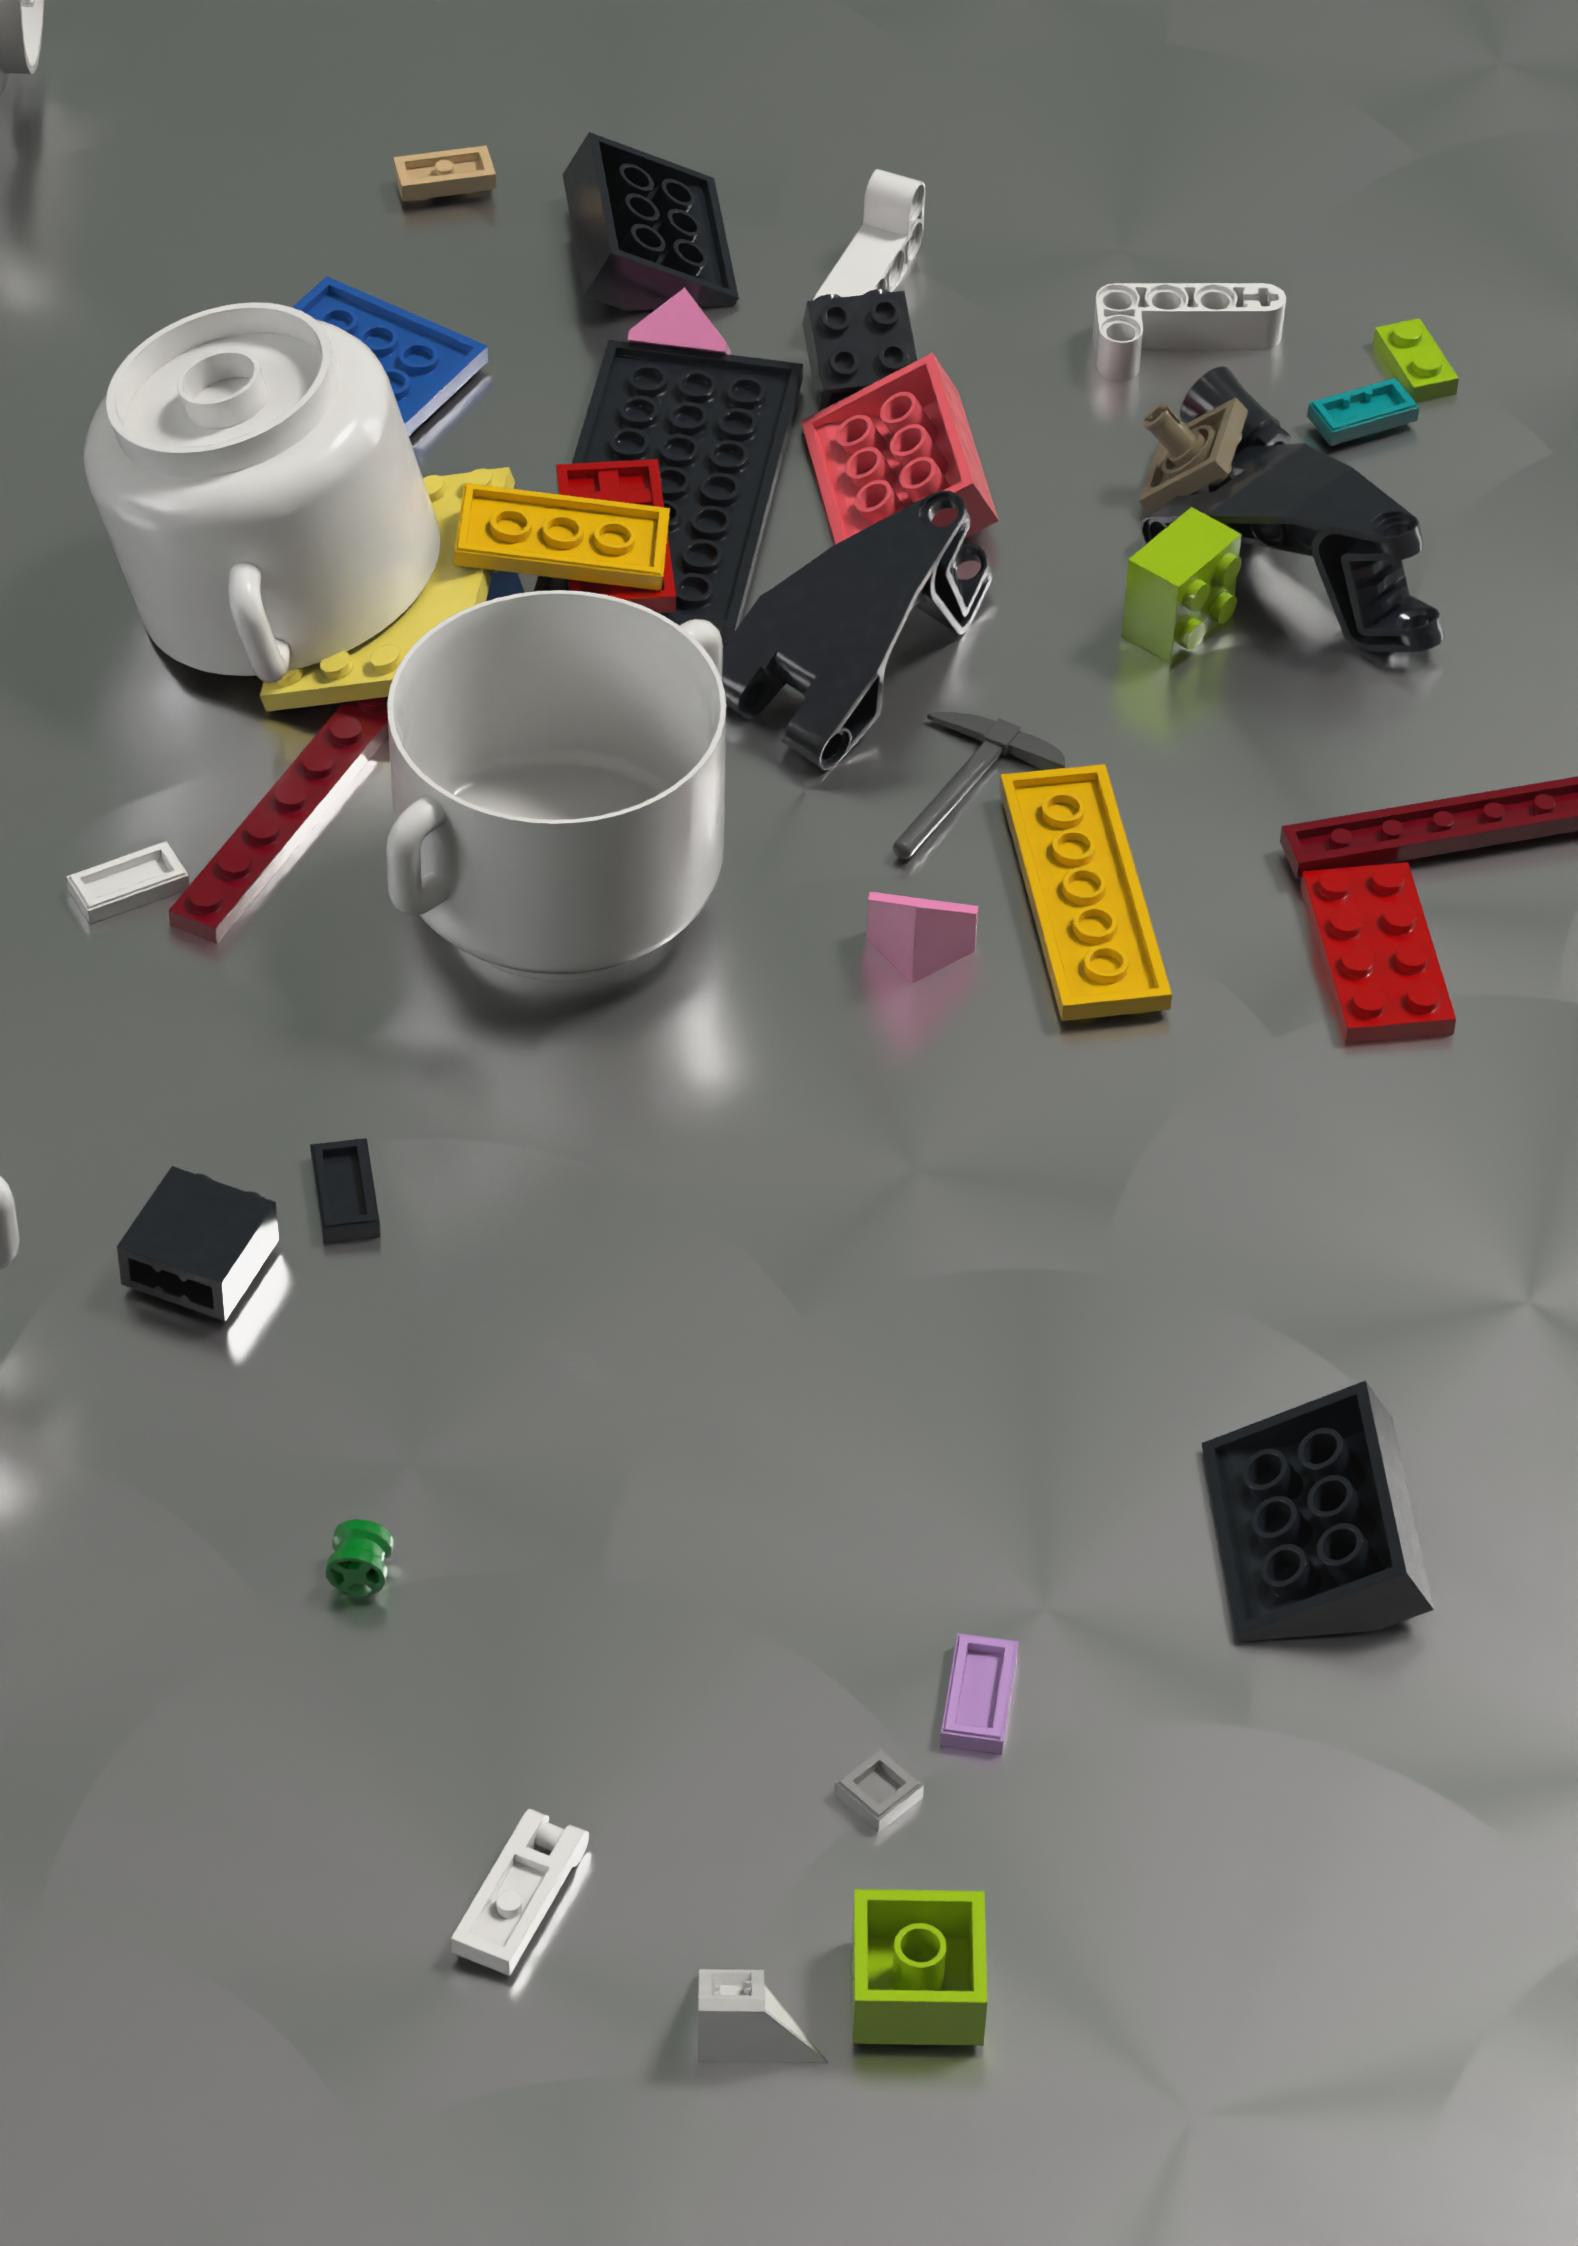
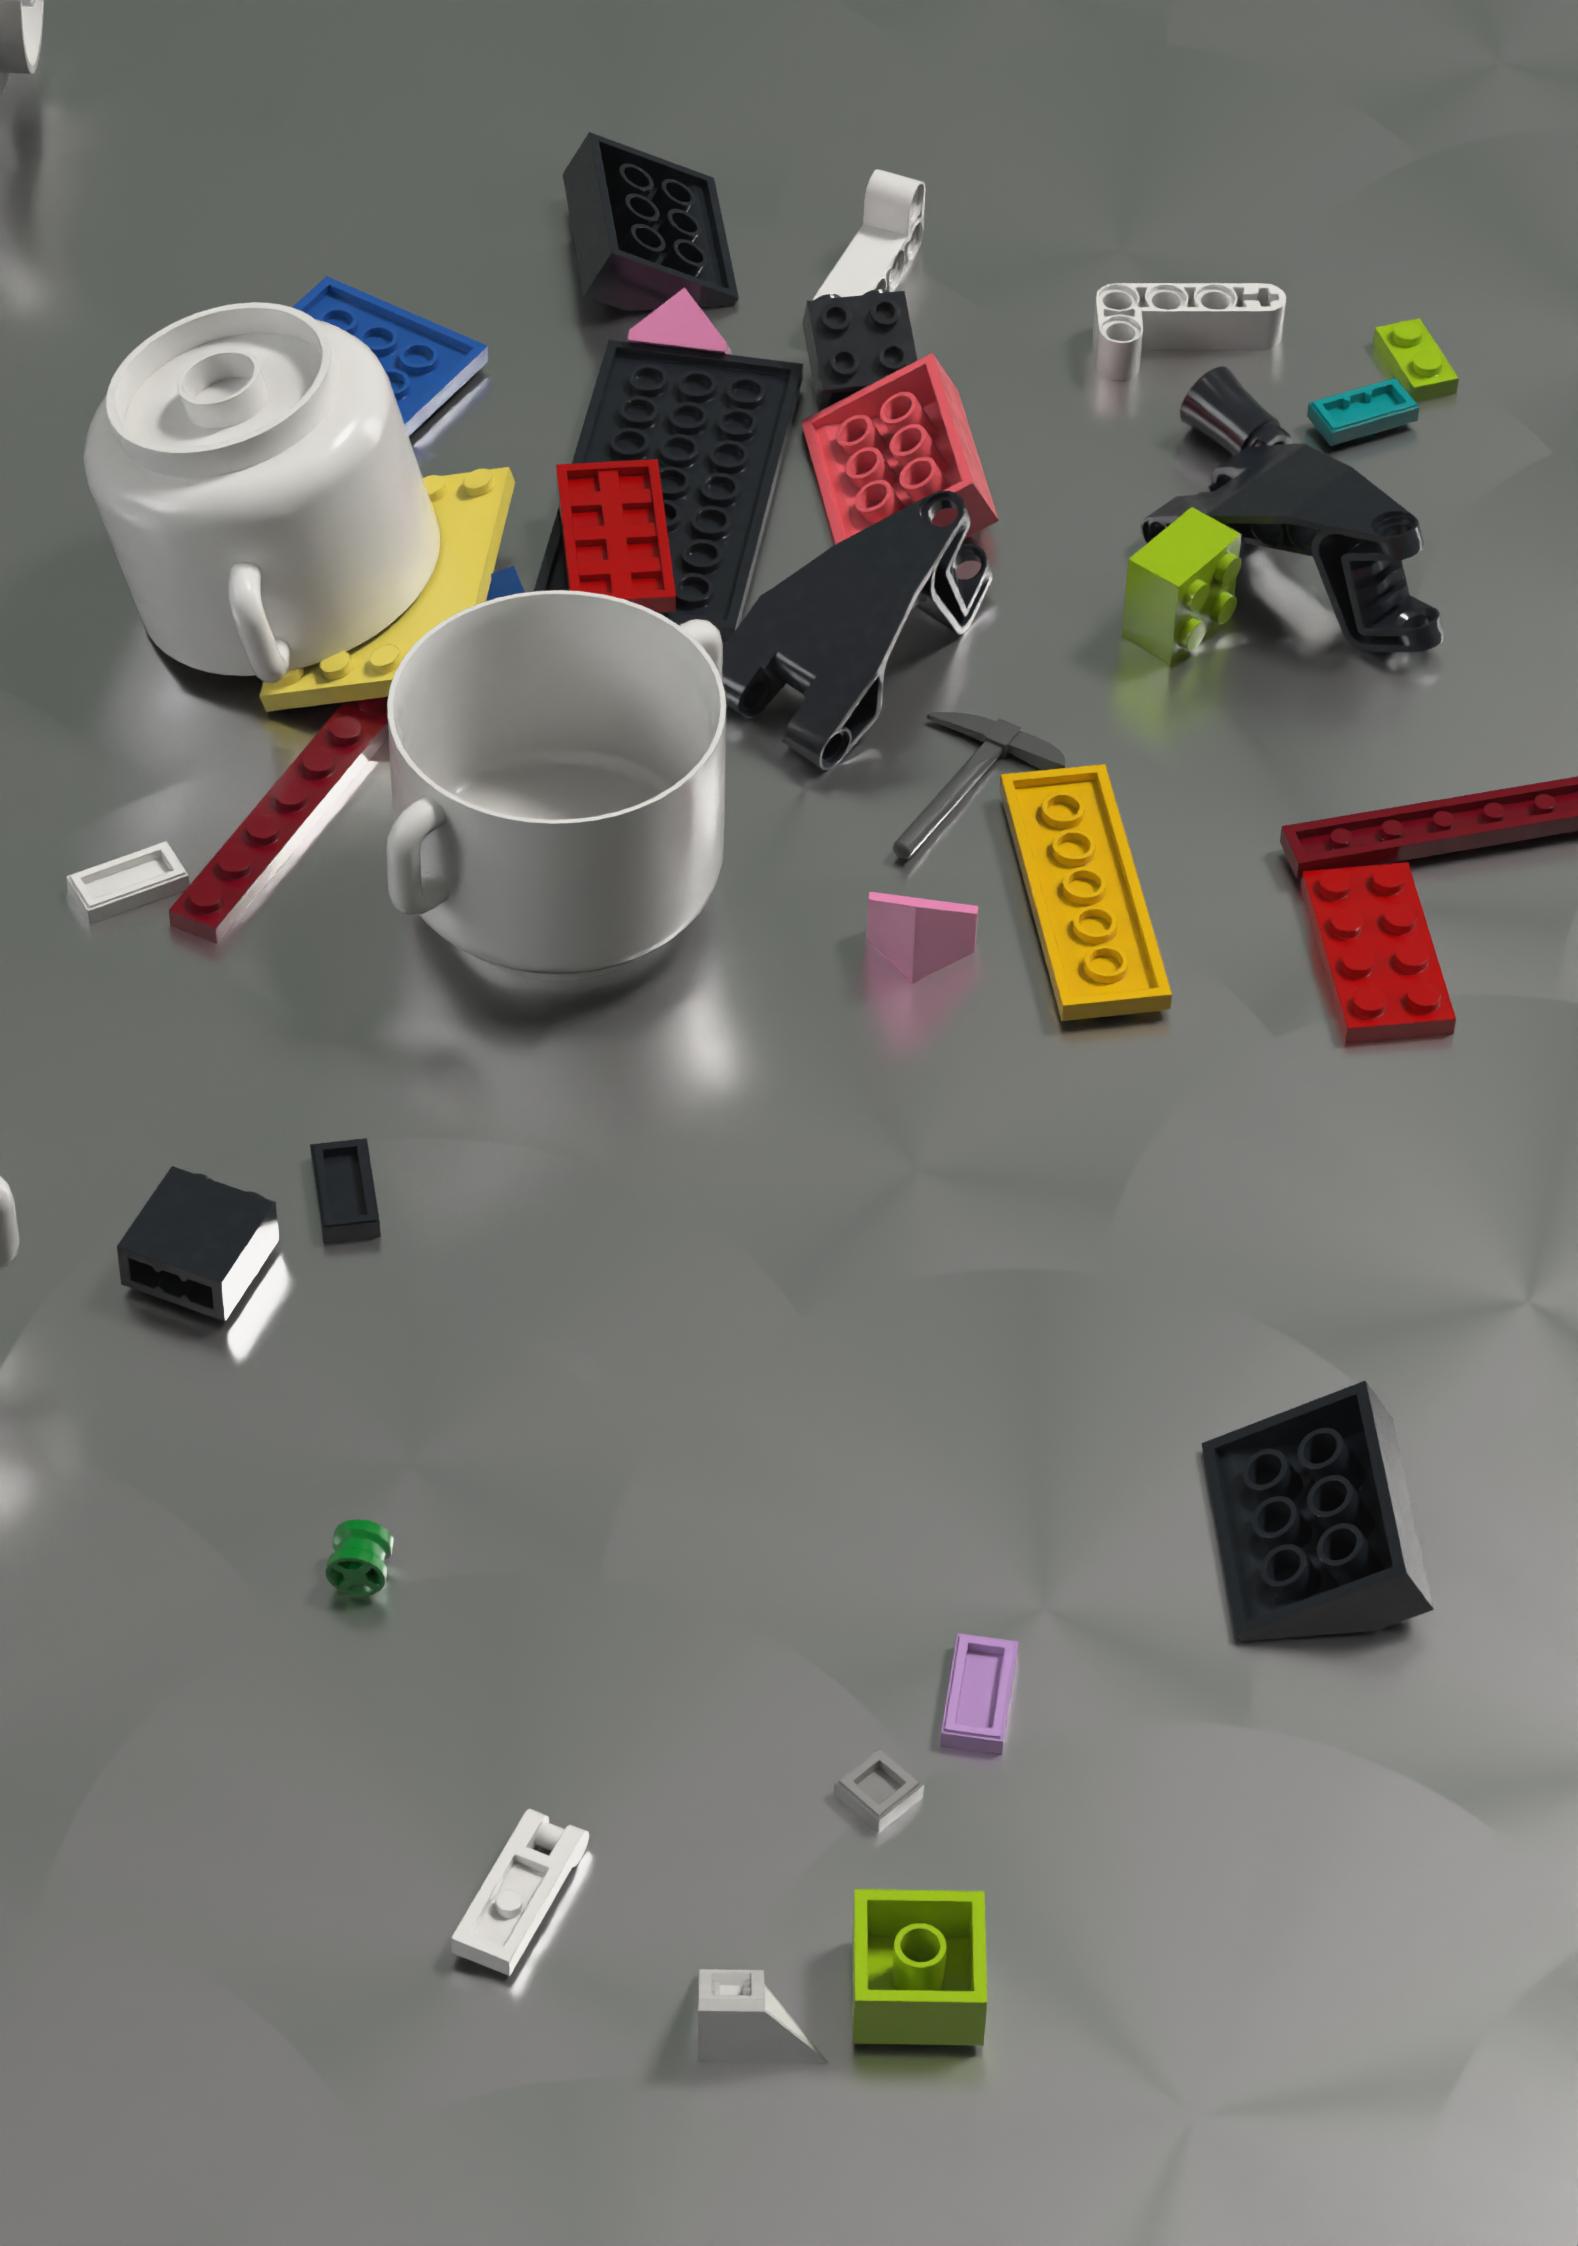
tan plate [393,145,496,202] -> none
yellow tile [453,483,670,591] -> none
dark tan plate [1139,397,1248,514] -> none

